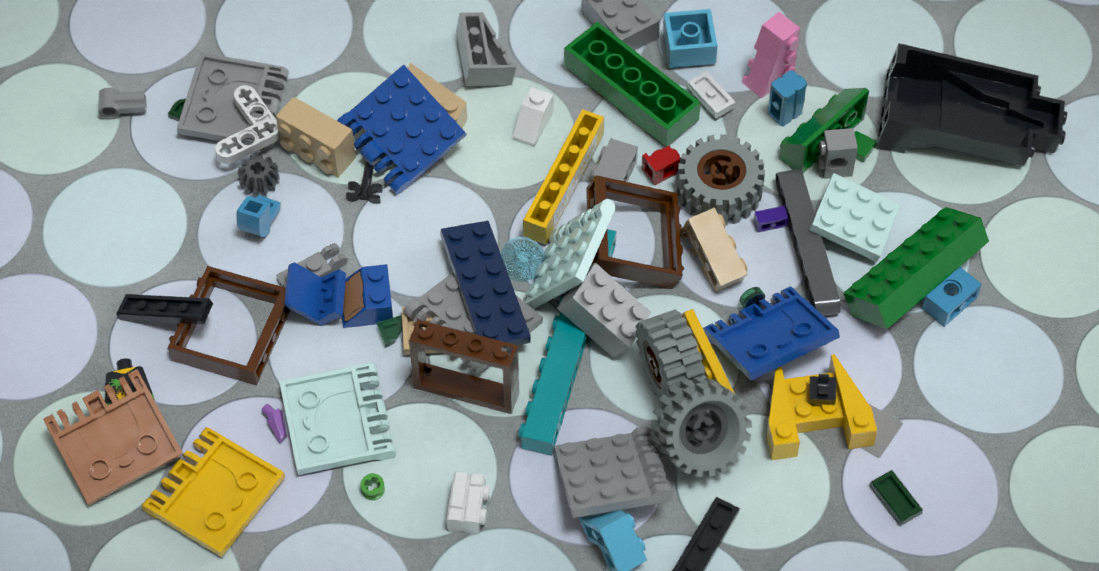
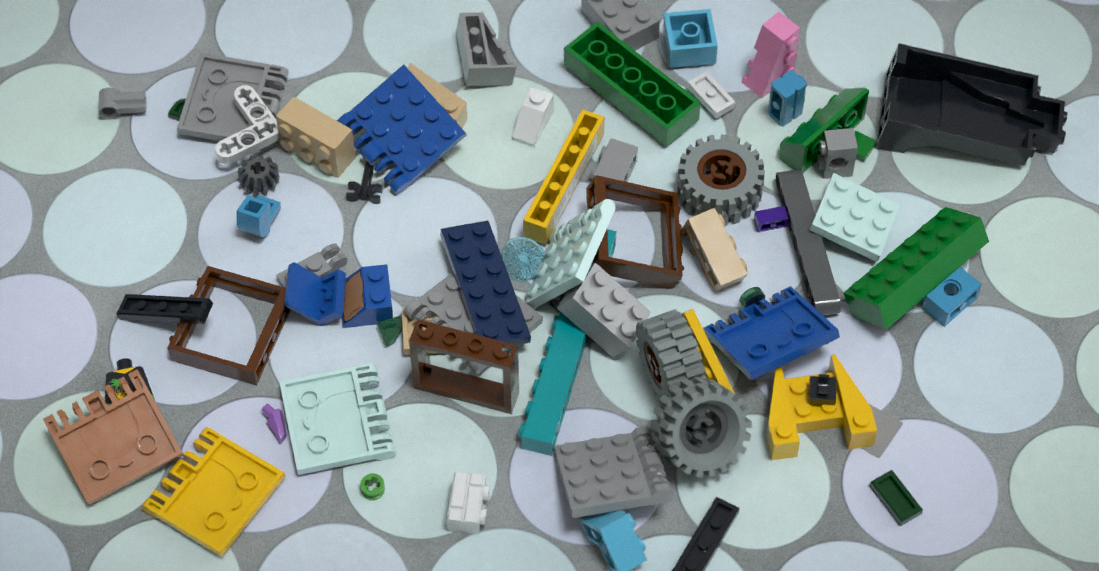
red brick [642,146,681,186] -> none

